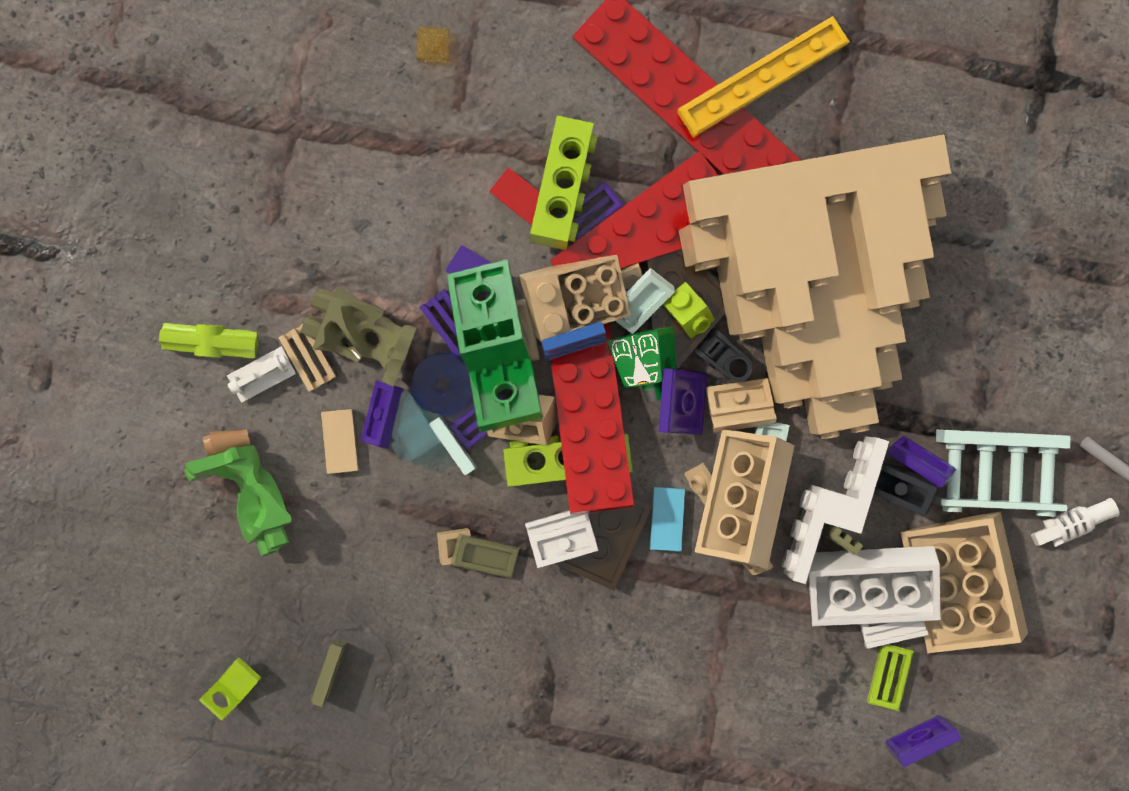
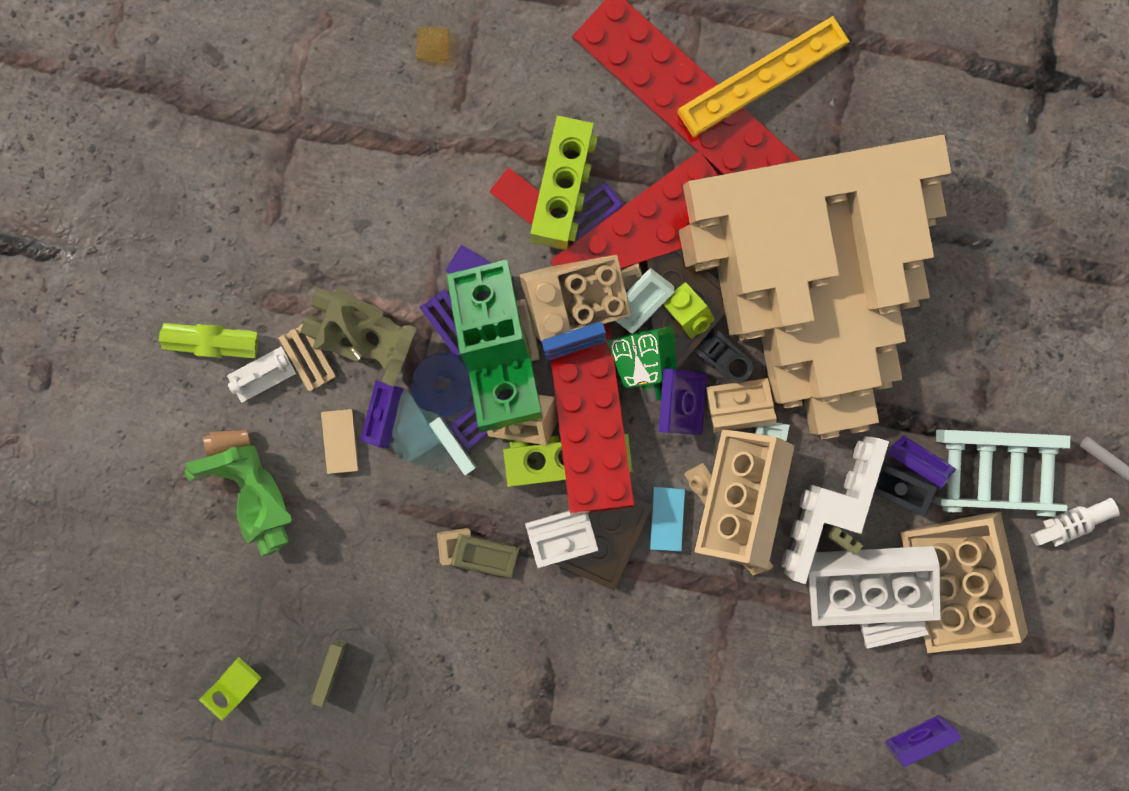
lime tile [867,644,914,711] -> none

